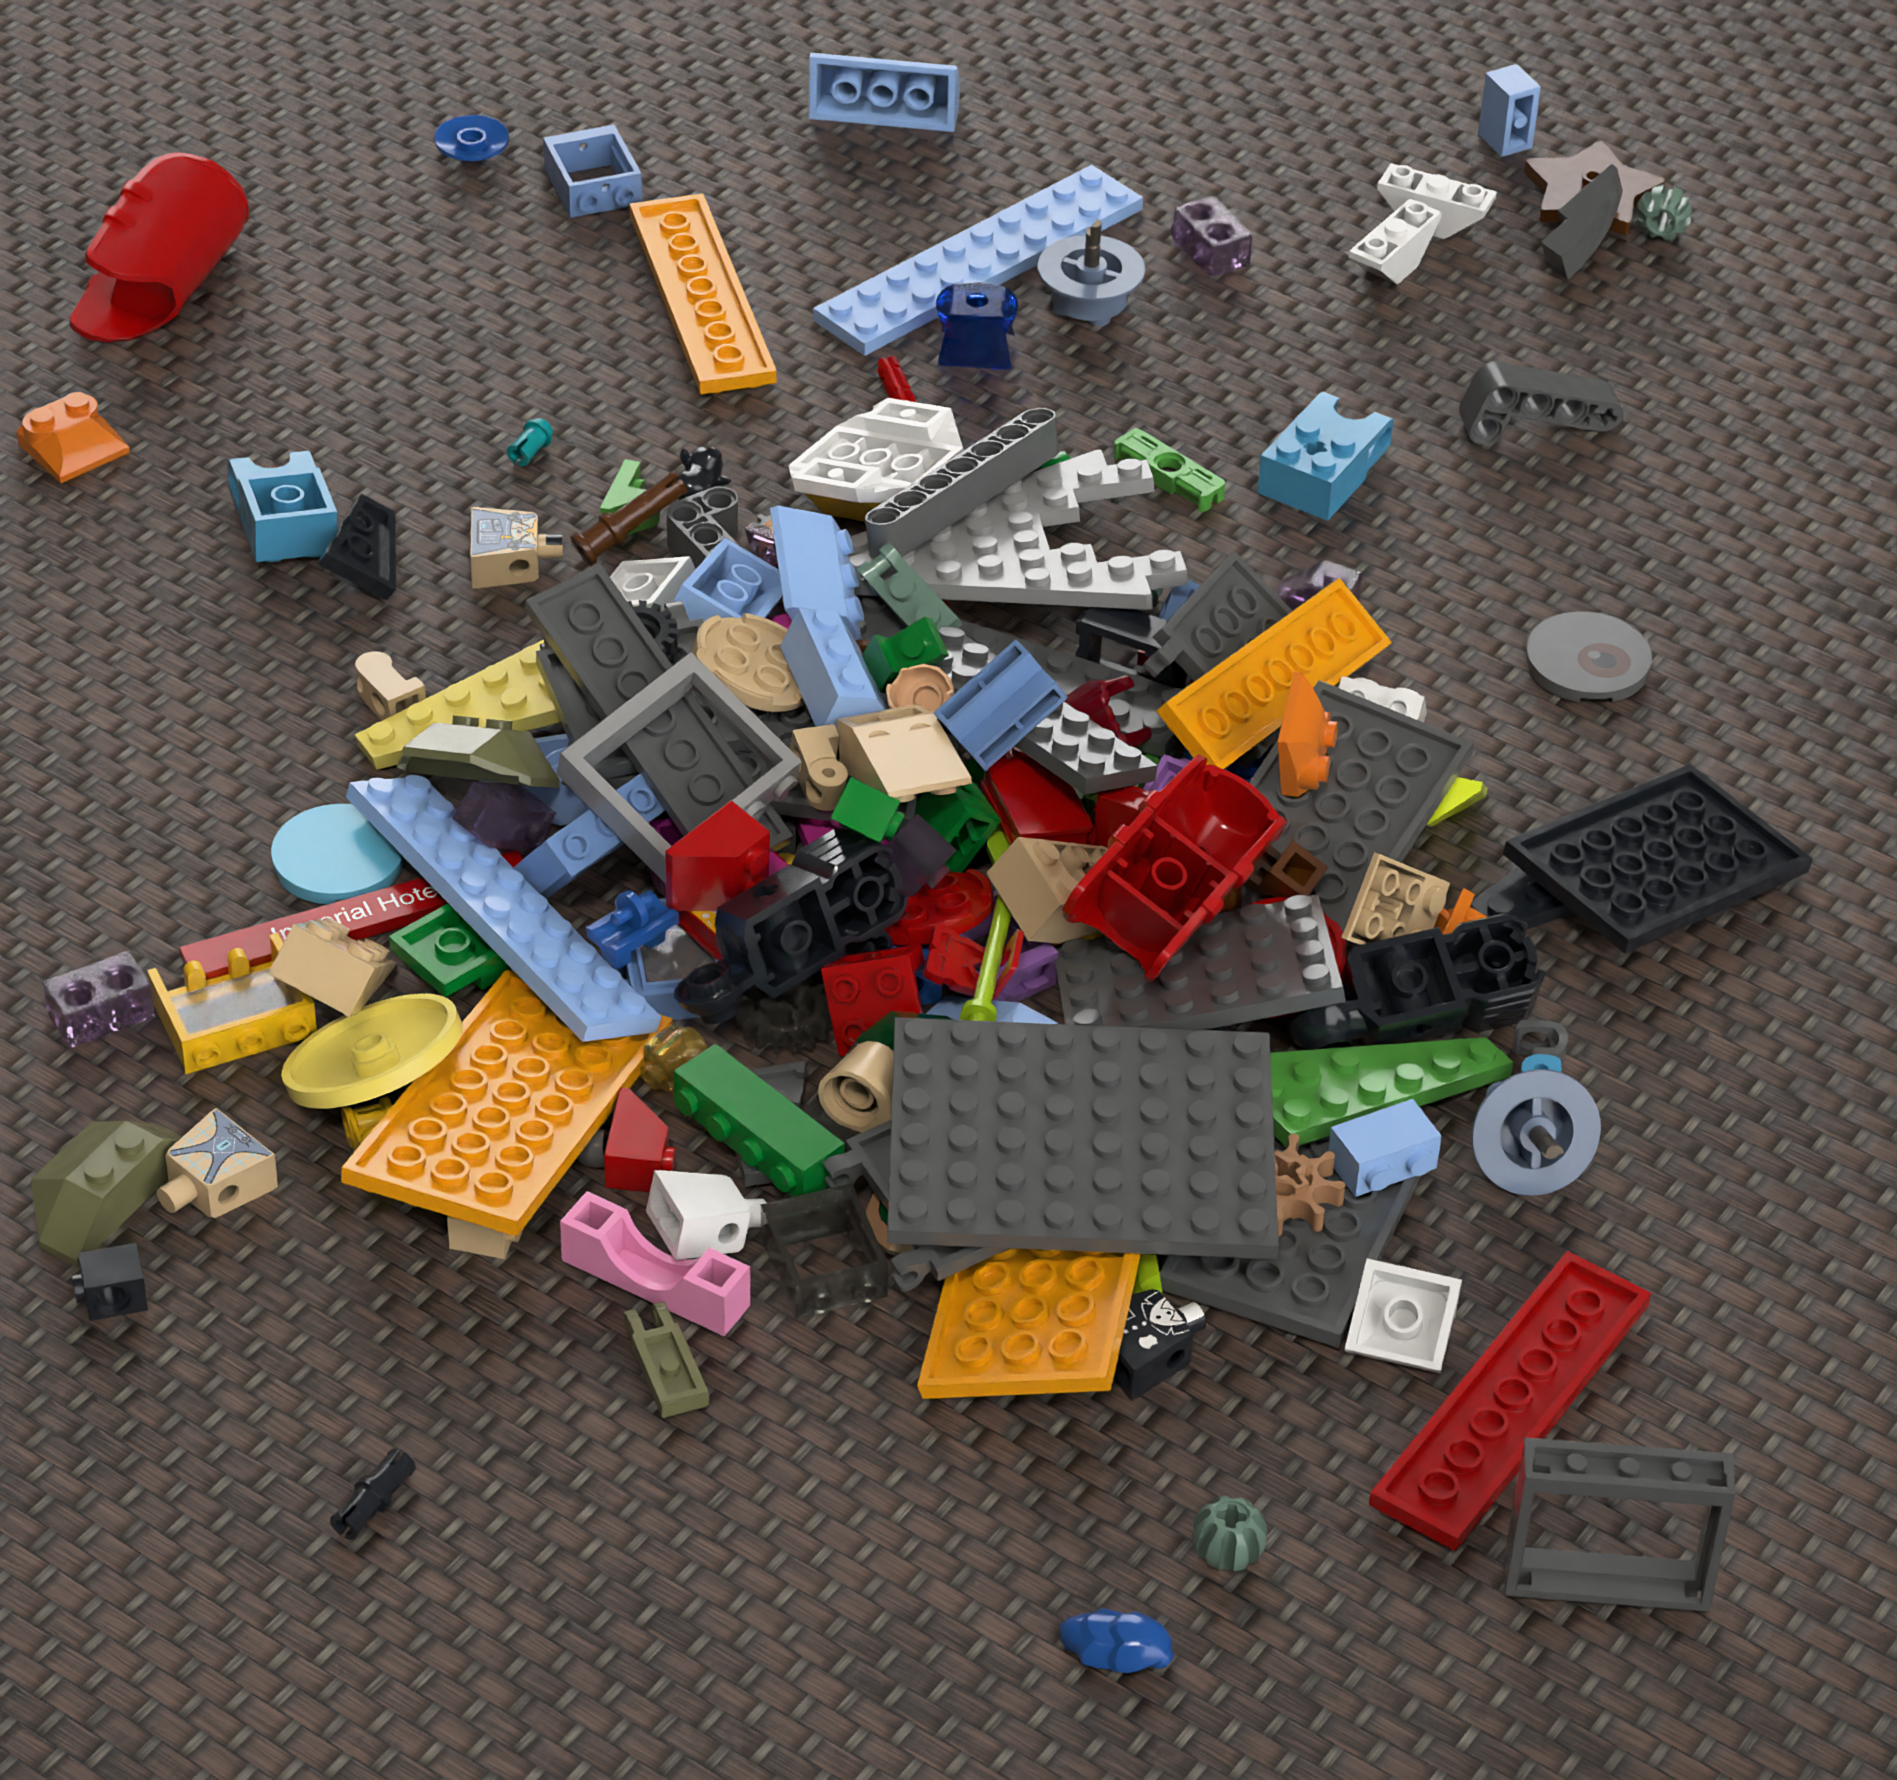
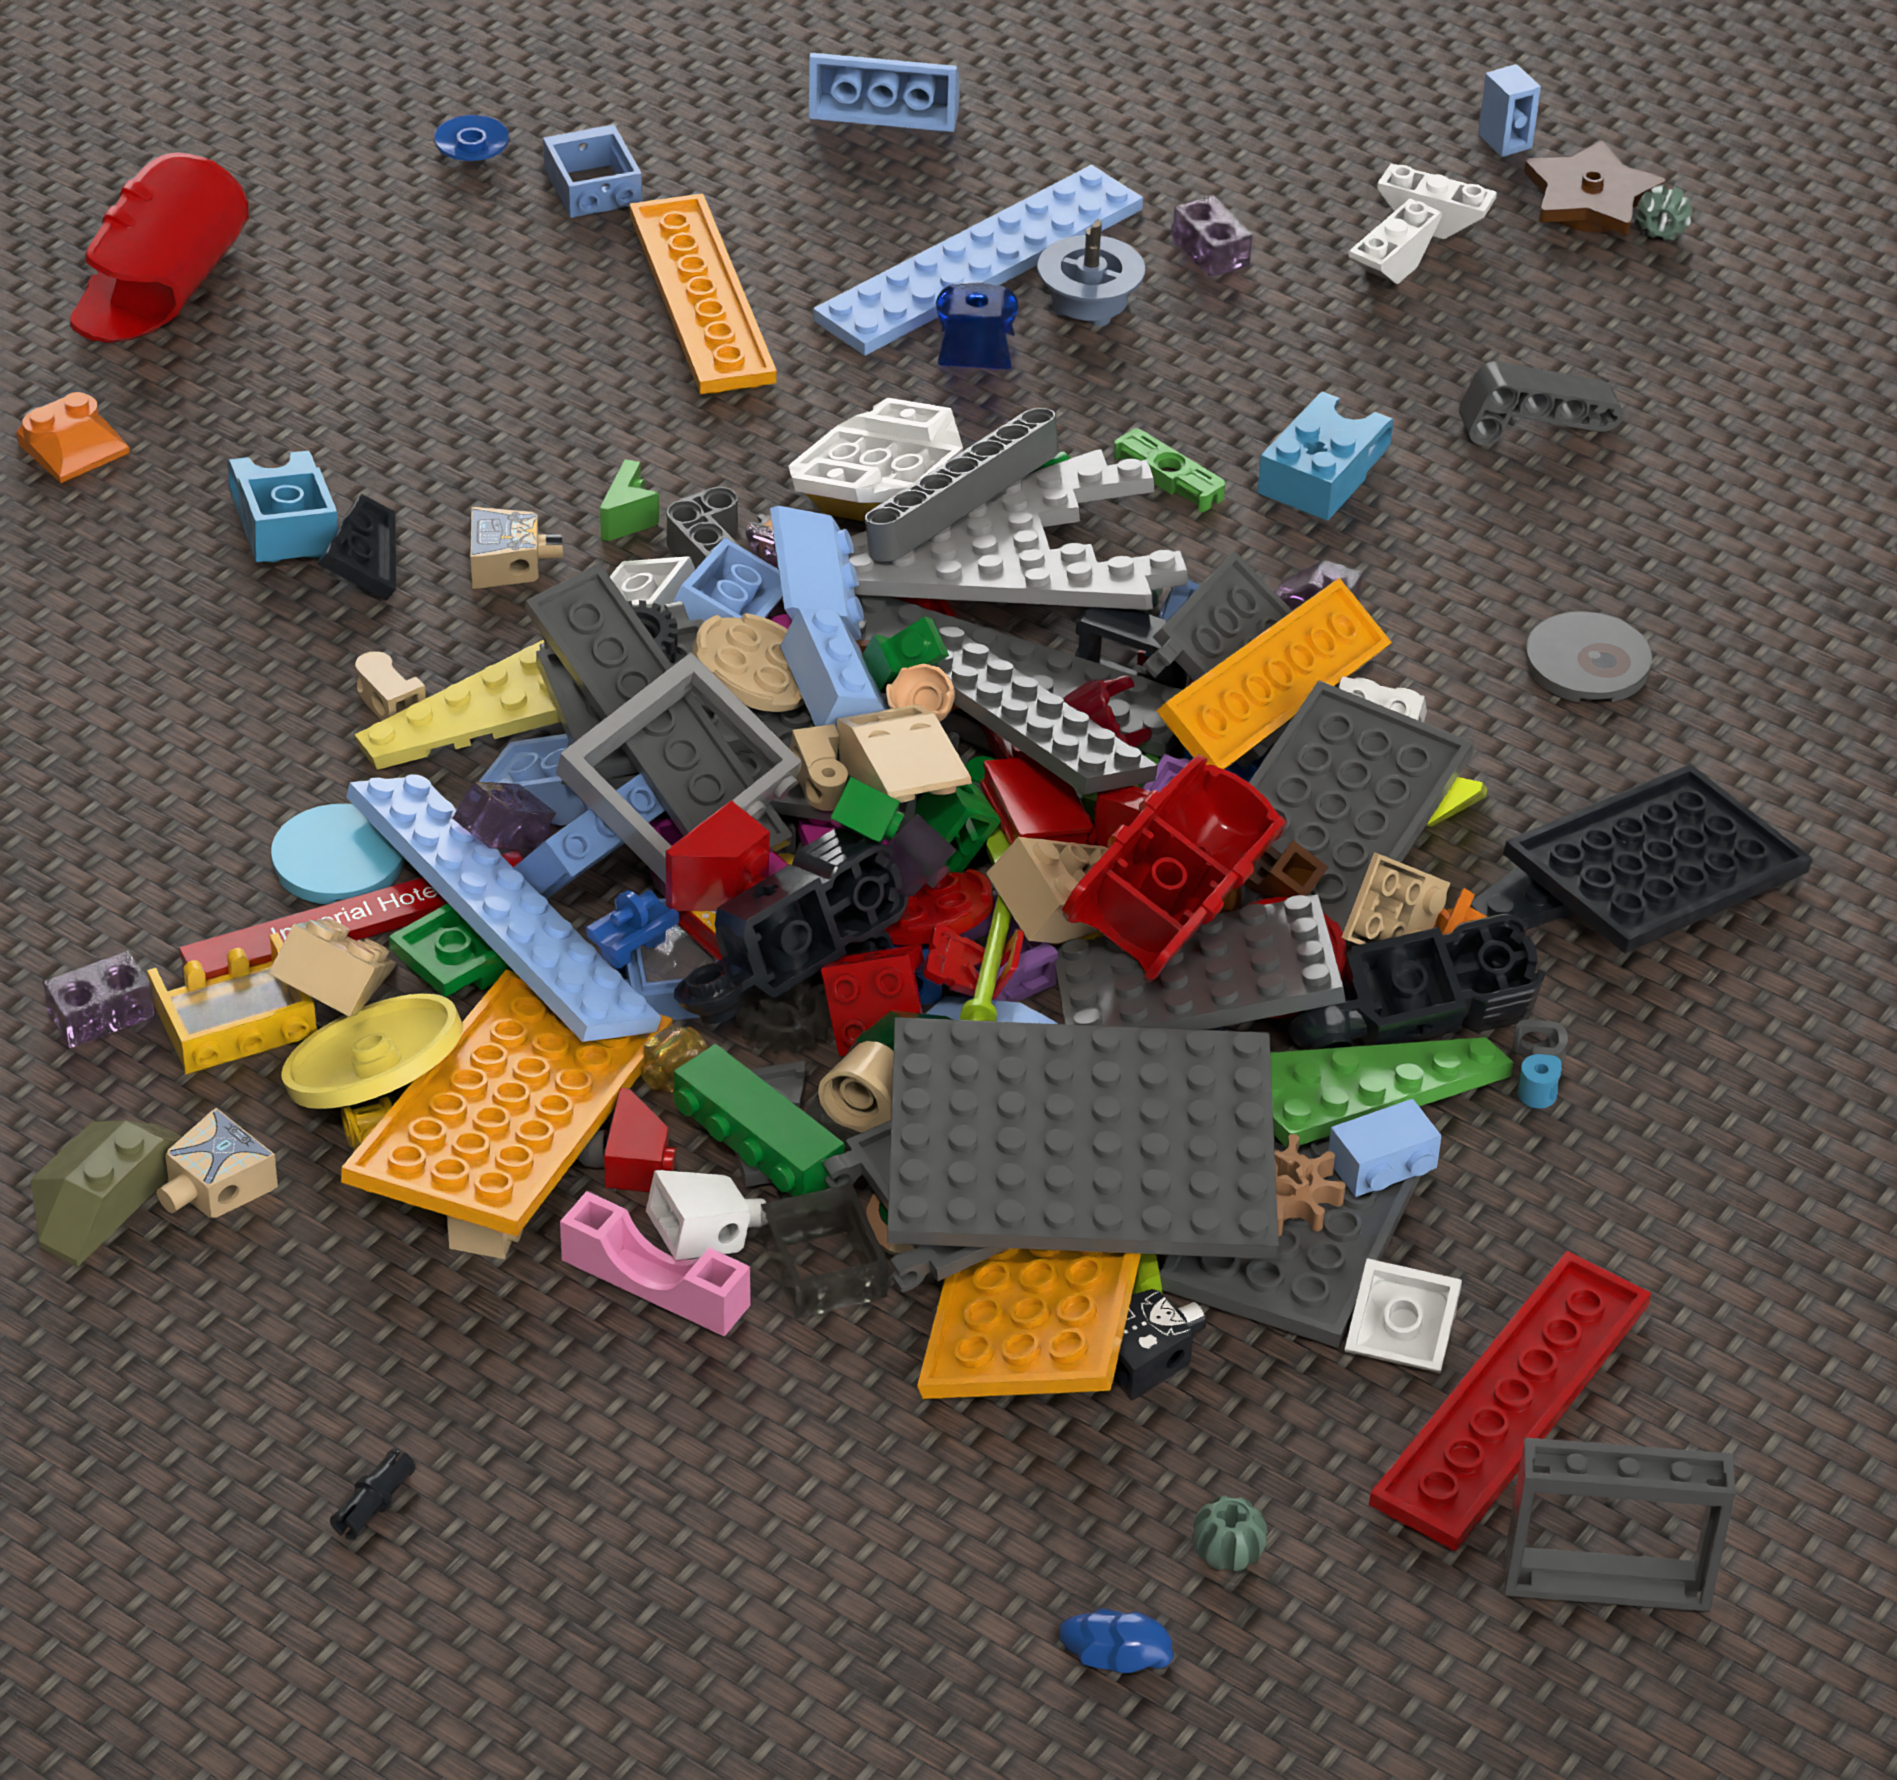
black brick [72,1243,148,1321] -> none
olive wedge [397,715,559,788] -> none
teal pin [506,418,553,467] -> none
reddish brown pin [570,471,688,566] -> none
olive hinge [623,1301,709,1418] -> none
black animal [676,447,732,501] -> none
sand green plate [856,542,962,632] -> none
red axle [877,356,916,402] -> none
medium blue piece [934,639,1068,771] -> none
orange slope [1278,672,1338,797] -> none
sand blue piece [1472,1069,1601,1195] -> none
dark grey slope [1541,163,1623,280] -> none

